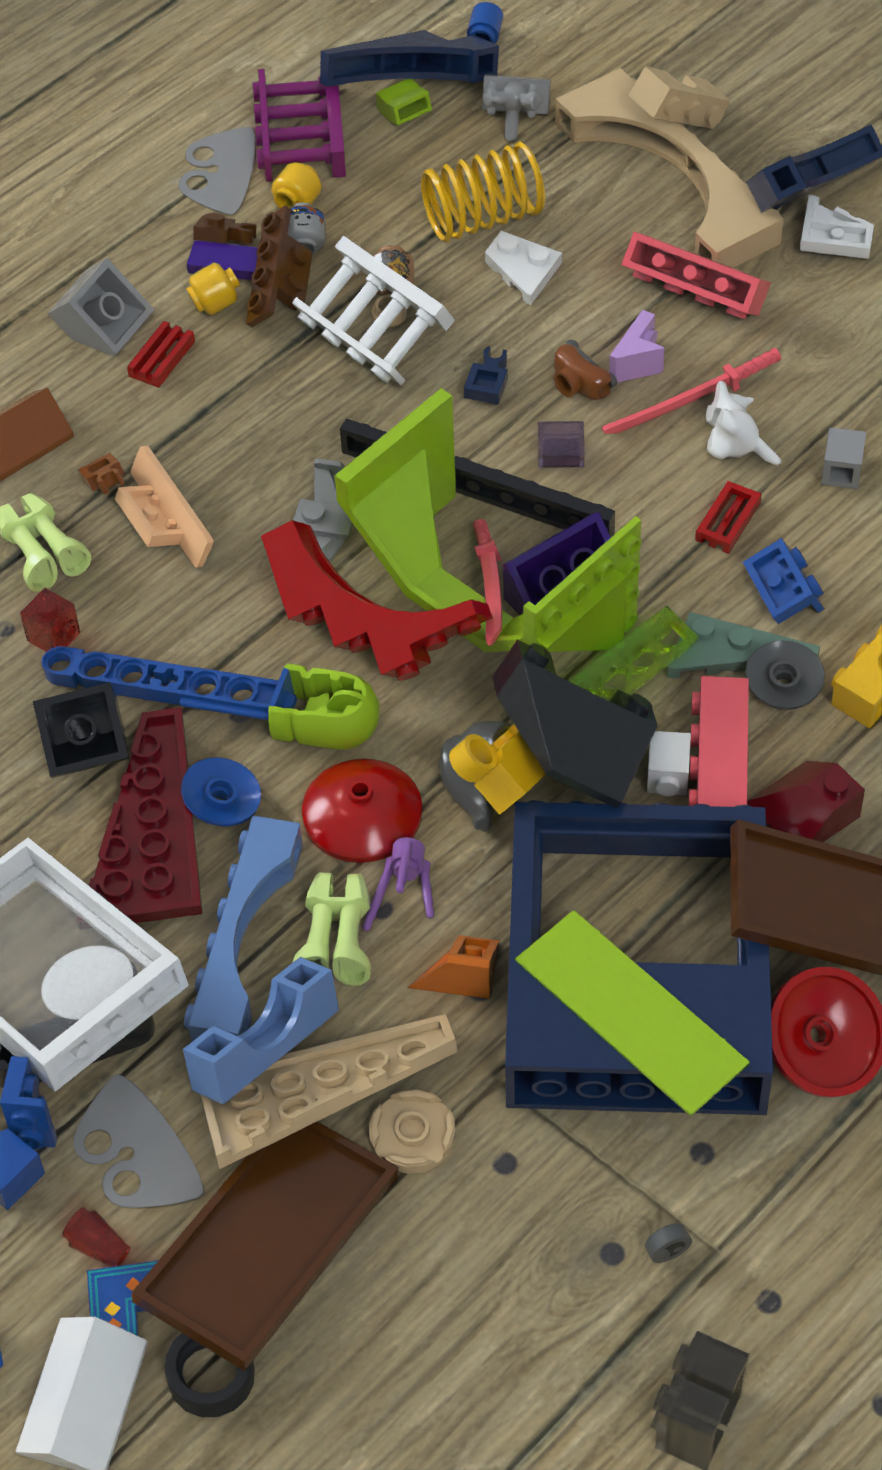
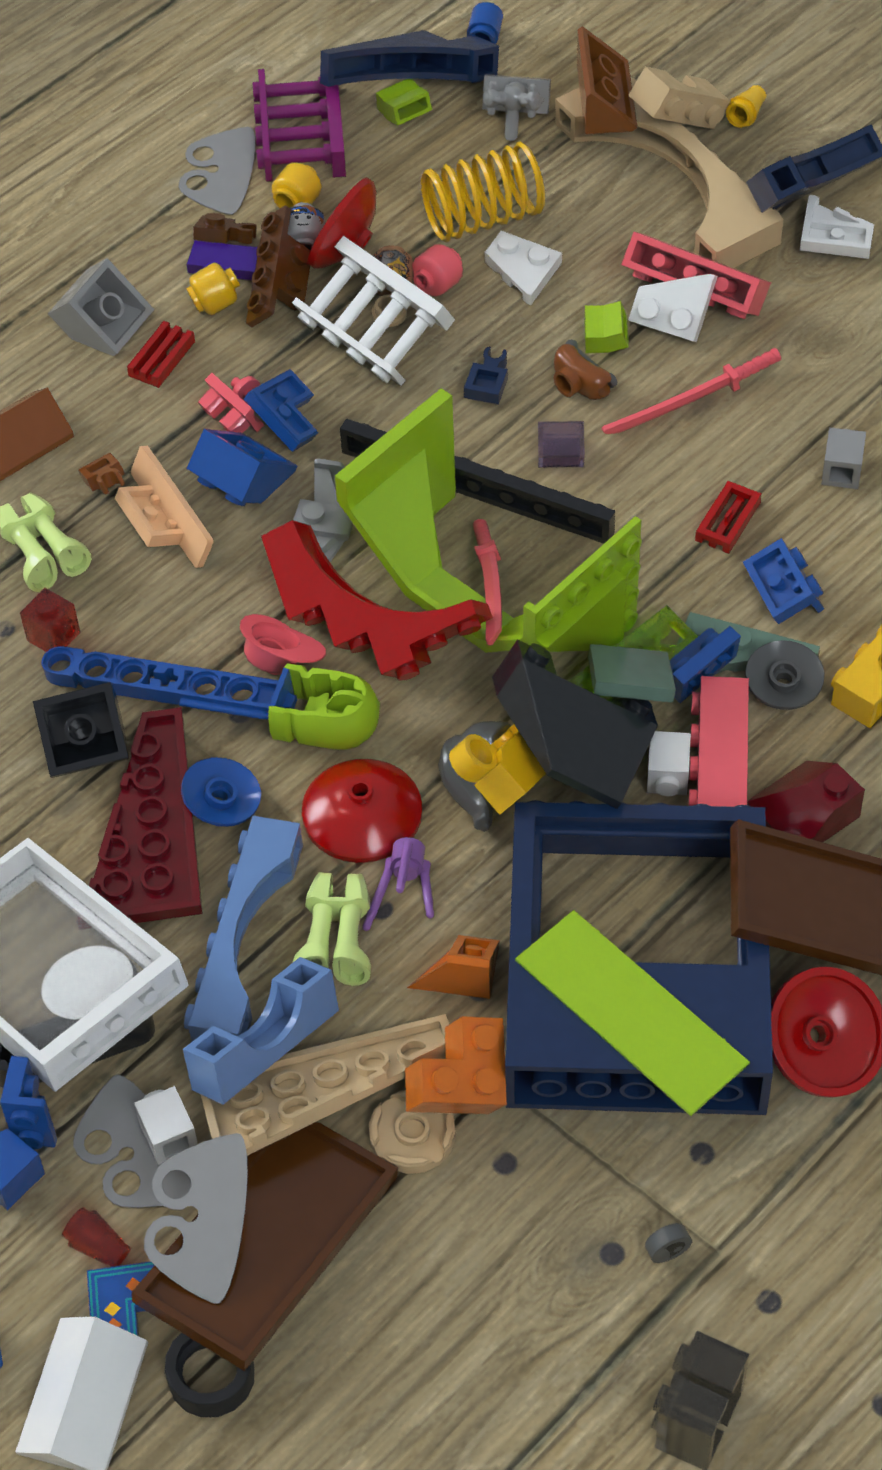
dark purple slope [503,512,611,615] -> none
lavender slope [609,310,665,383] -> none
white animal [706,381,781,465] -> none
none -> white brick [134,1086,198,1165]
none -> light grey piece [144,1133,248,1304]
none -> blue slope [186,429,298,506]
none -> coral hips [198,373,264,433]
none -> coral piece [240,614,326,675]
none -> blue tile [244,369,318,452]
none -> red dish [308,178,377,269]
none -> orange brick [405,1016,507,1114]
none -> coral head [412,244,463,296]
none -> dark orange slope [577,26,638,134]
none -> lime piece [584,301,629,353]
none -> sand green tile [588,644,676,702]
none -> white wing [628,274,718,342]
none -> blue bracket [669,626,741,703]
none -> yellow cone [726,85,766,128]

